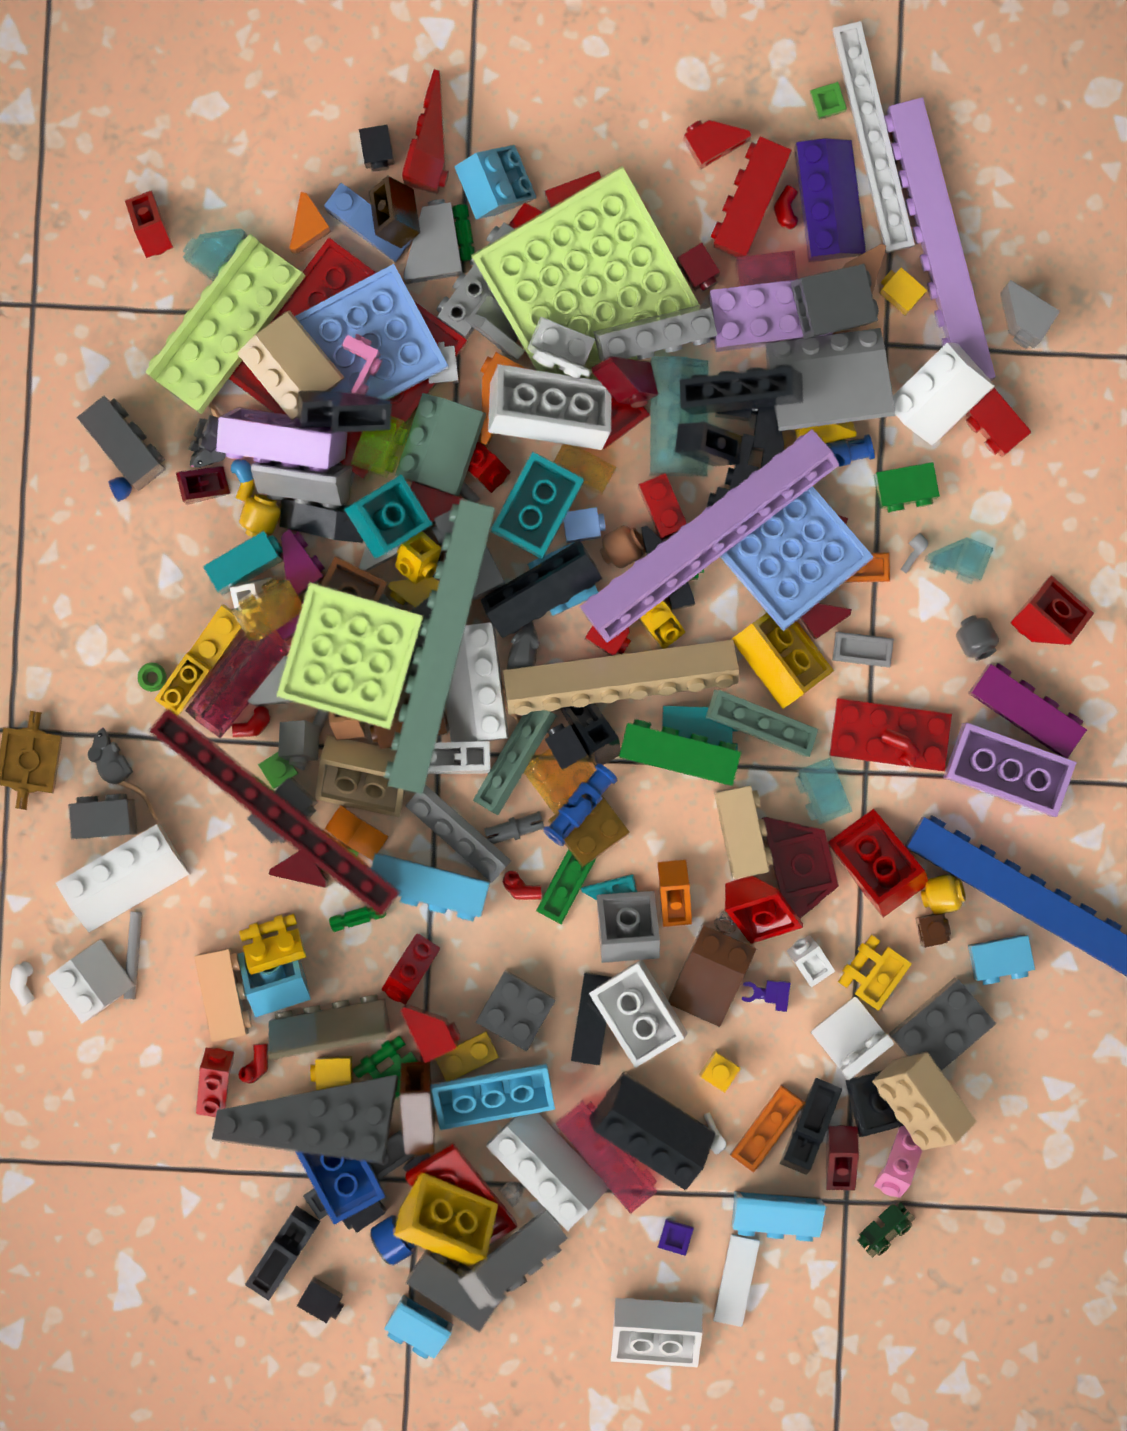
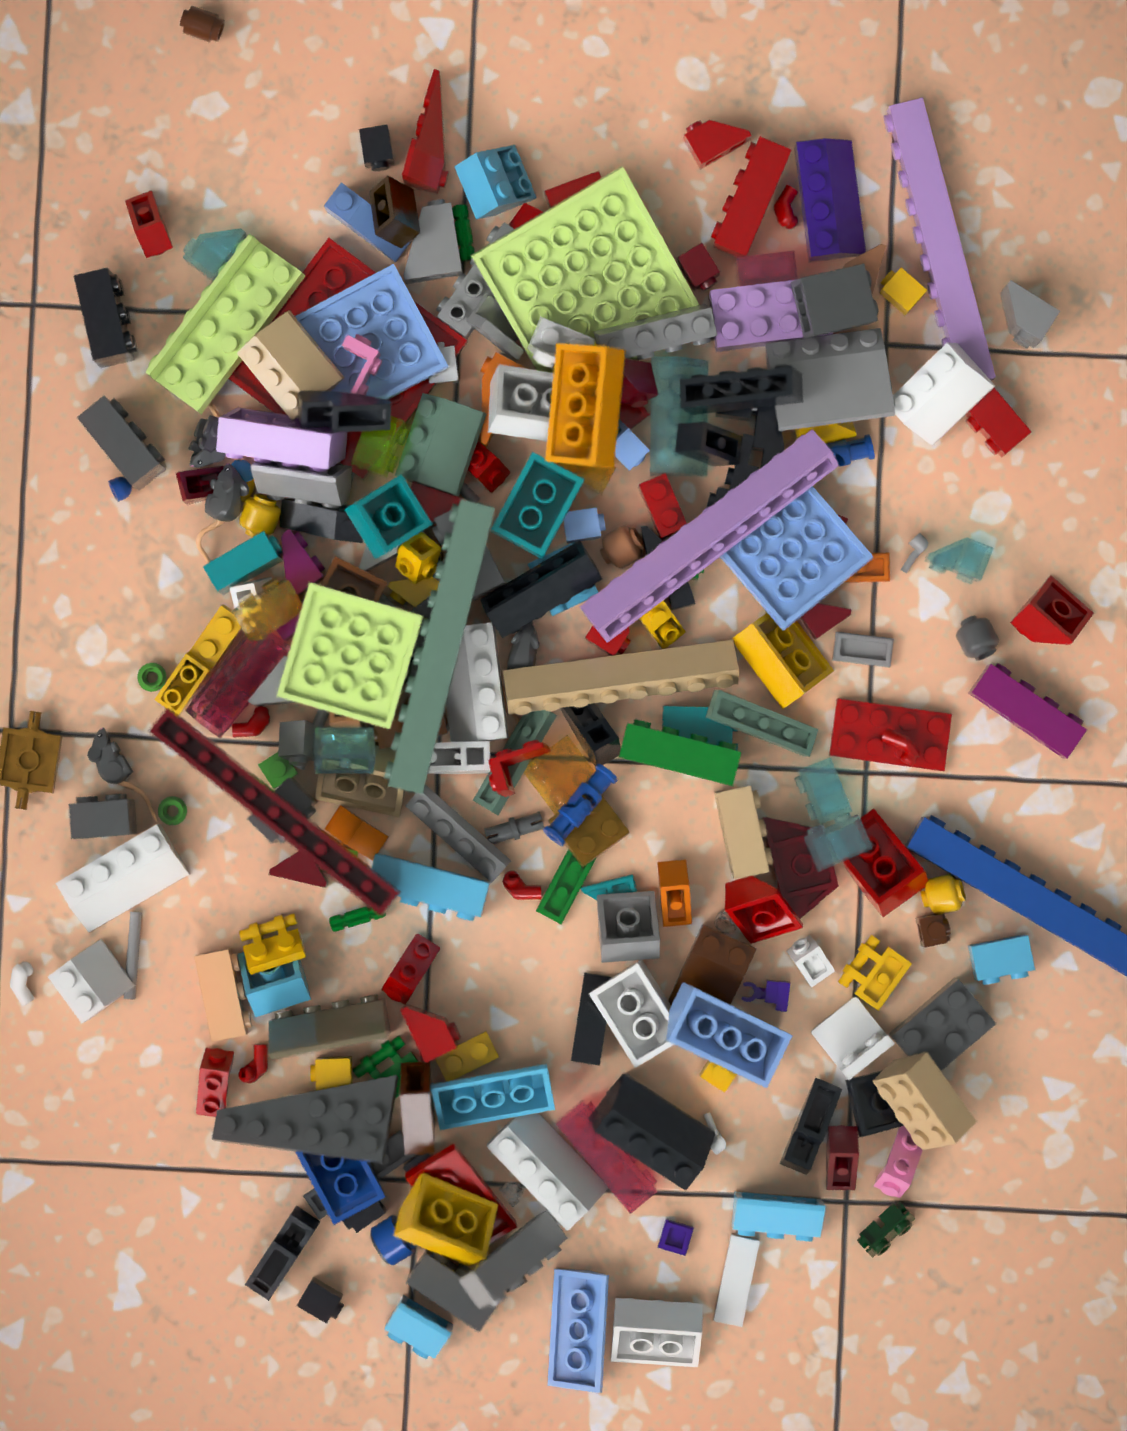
orange slope [290,192,331,254] -> none
dark grey brick [476,970,556,1051] -> none
black brick [545,723,587,770] -> none
orange tile [730,1085,805,1173] -> none
bright green plate [810,82,847,120] -> none
white plate [832,21,915,253] -> none
green brick [874,462,940,513] -> none
lavender brick [943,722,1077,817] -> none
none -> black brick [73,267,137,368]
none -> bright green plate [158,796,187,825]
none -> reddish brown brick [180,6,225,42]
none -> dark grey animal [196,463,249,563]
none -> clear light blue brick [312,727,376,774]
none -> red bracket [488,740,551,797]
none -> light orange slope [545,343,625,468]
none -> light blue slope [547,1268,609,1393]
none -> light blue brick [615,419,650,471]
none -> light blue slope [666,982,792,1088]
none -> clear light blue brick [804,813,872,872]

